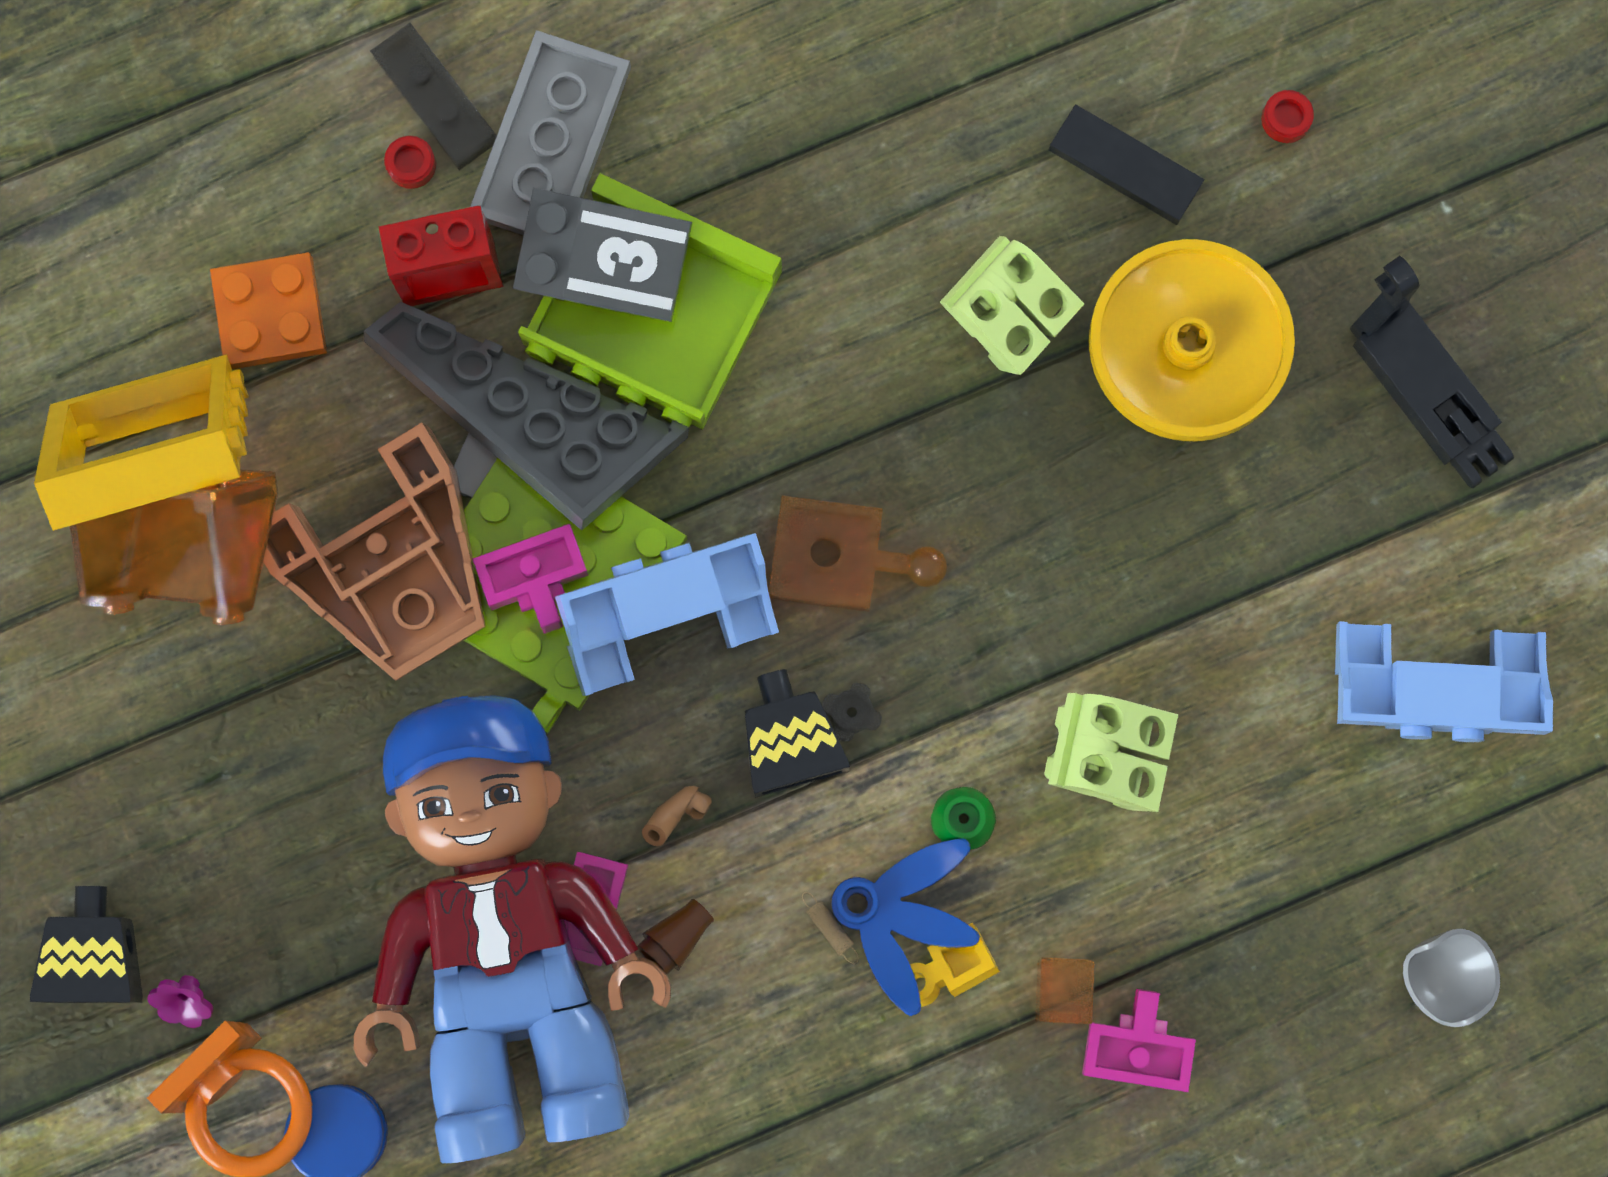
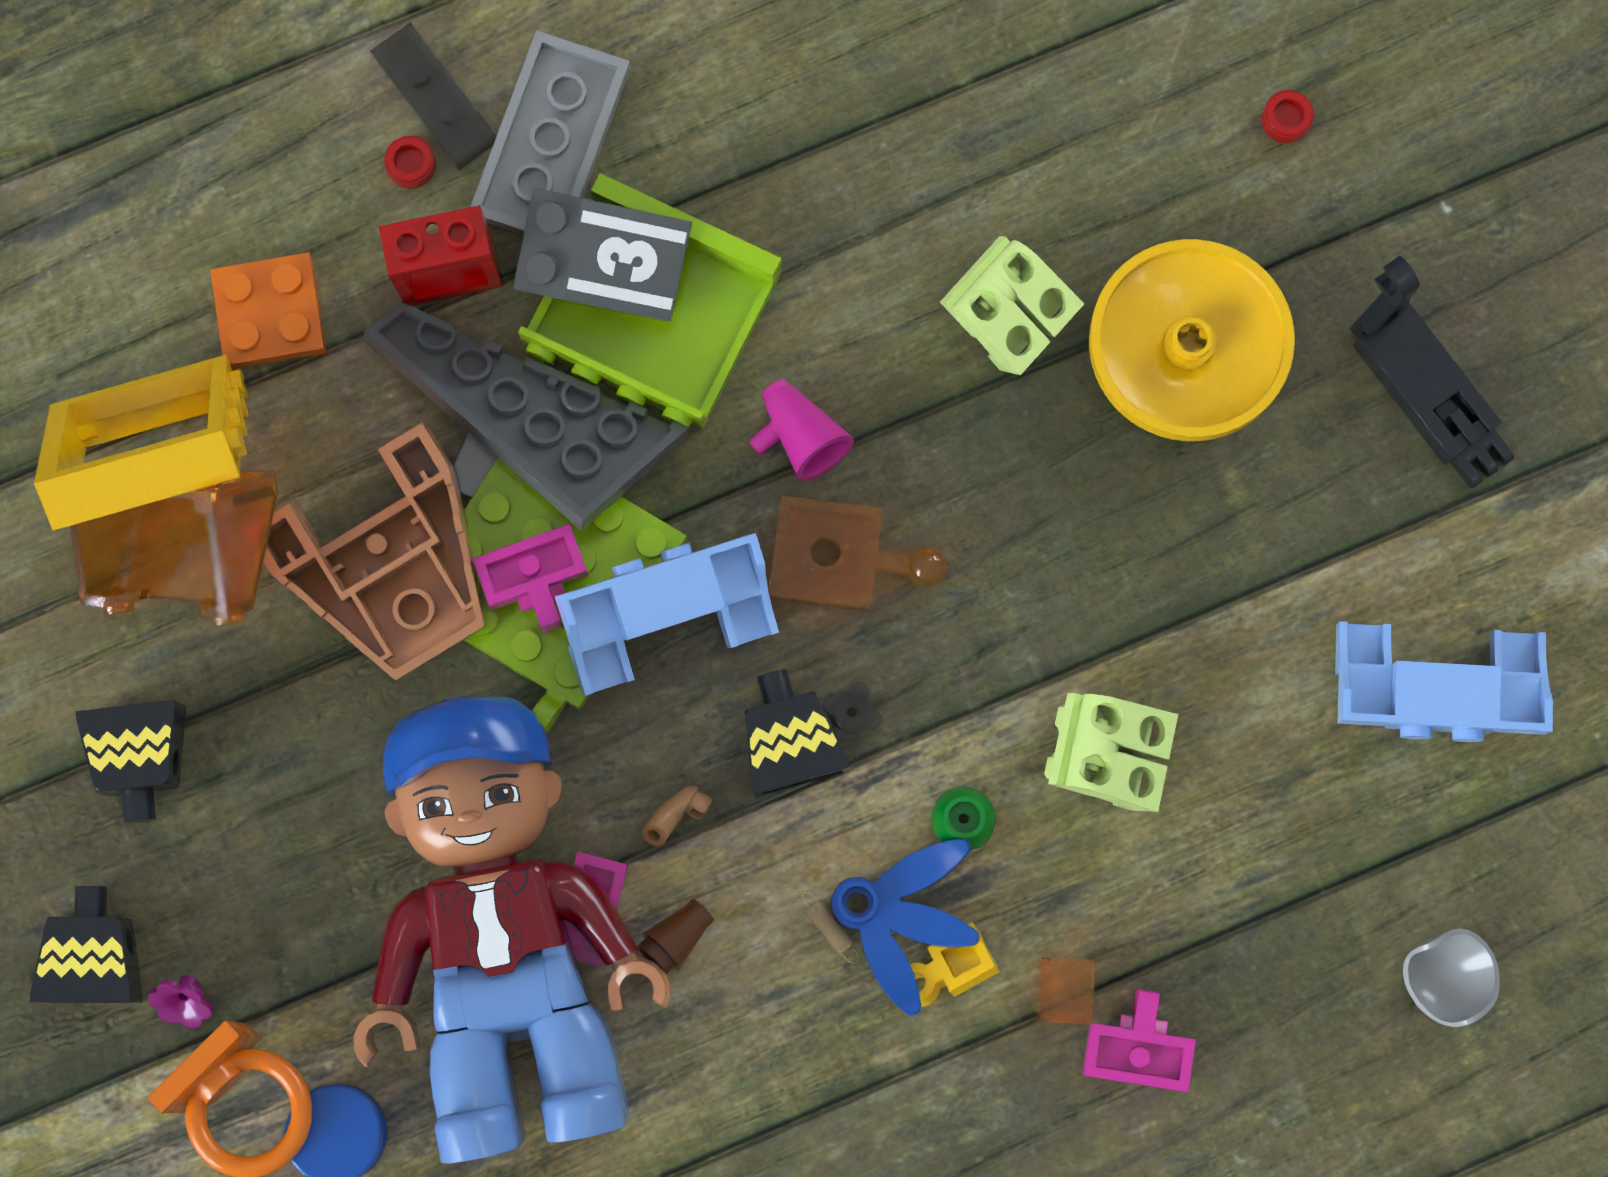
black tile [1049,104,1205,225] -> none
none -> black torso [75,700,186,823]
none -> dark pink piece [749,379,854,481]

